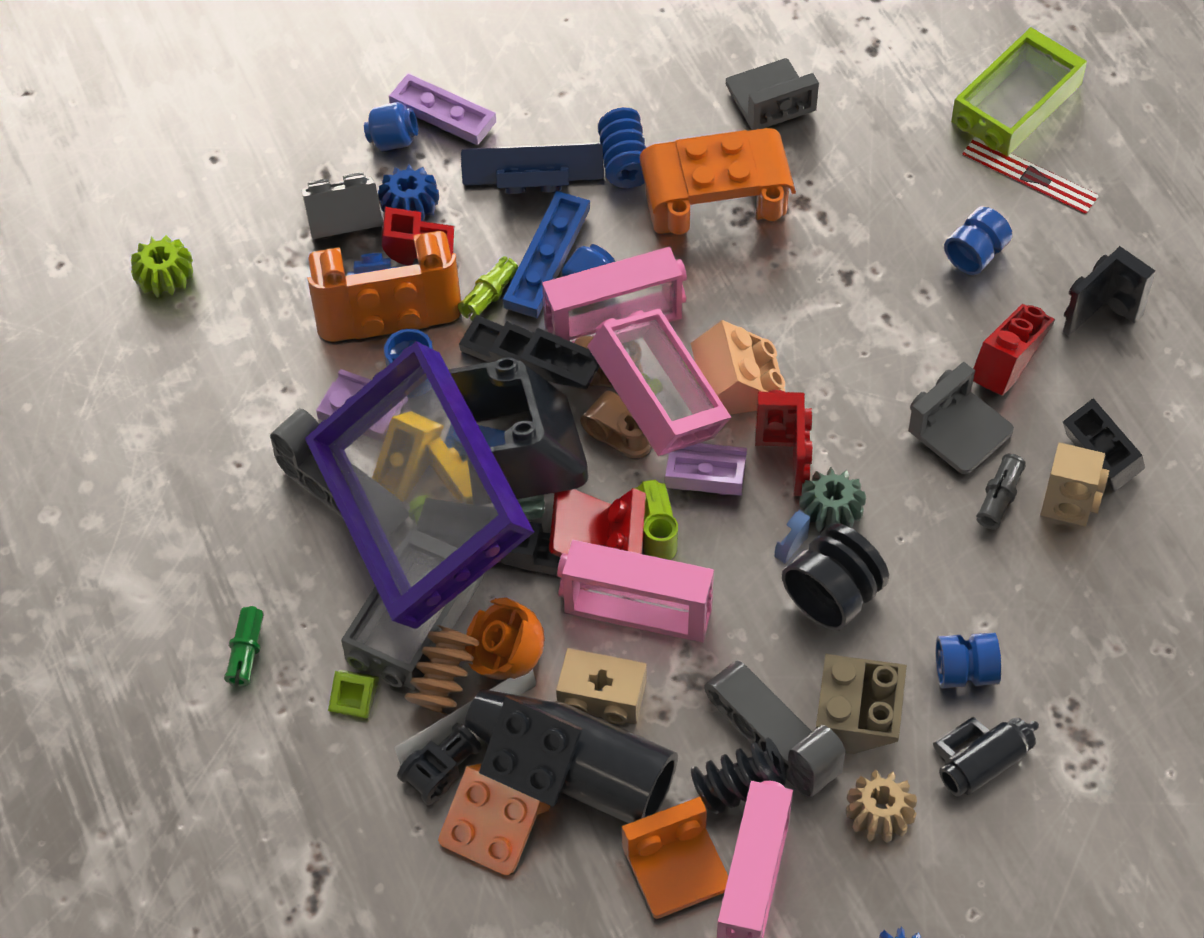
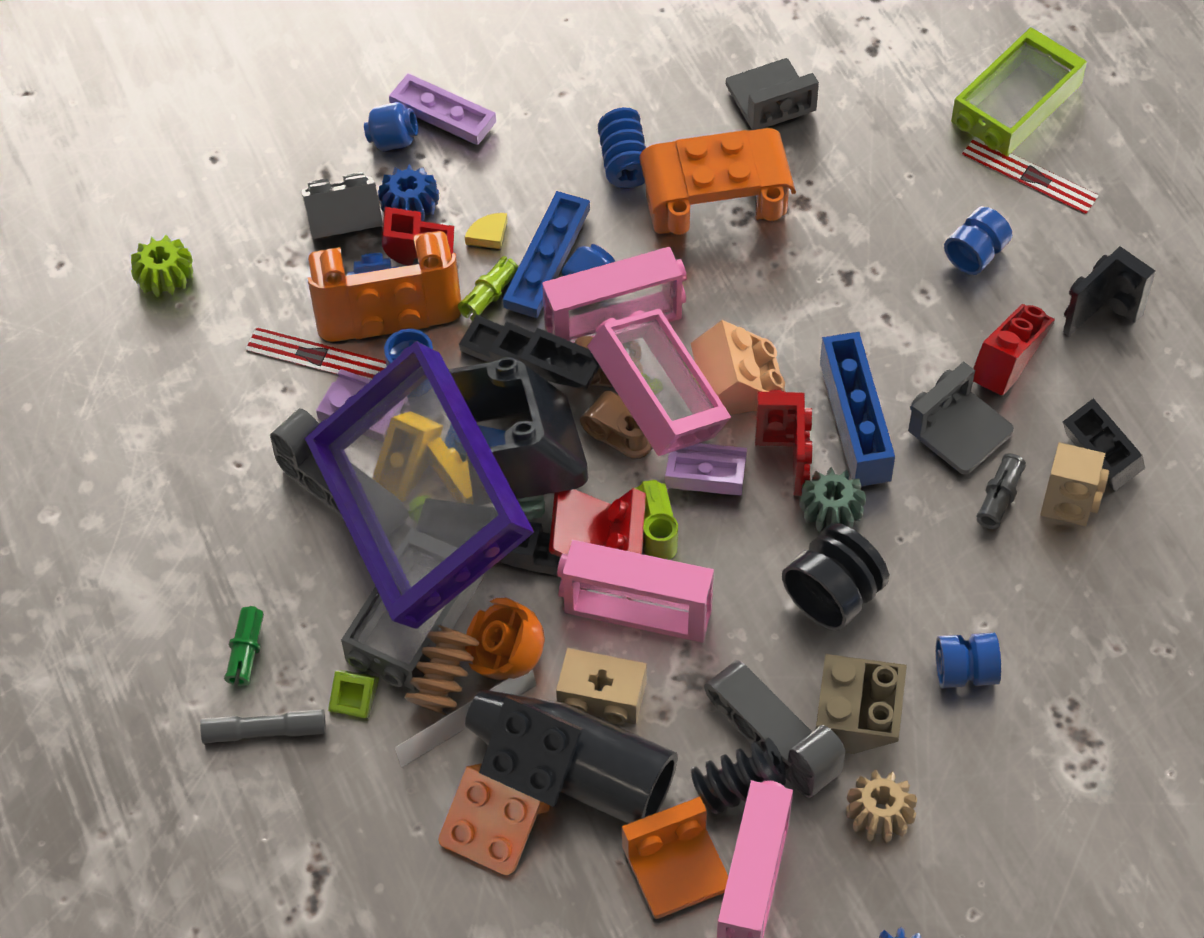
black connector [397,723,482,805] -> none
dark blue bracket [461,143,604,194] -> none
medium blue tile [774,510,810,563] -> none
black piece [933,717,1039,797] -> none
none -> dark grey piece [200,709,326,743]
none -> sticker [246,328,387,380]
none -> light yellow tile [465,213,508,249]
none -> blue brick [820,332,895,486]

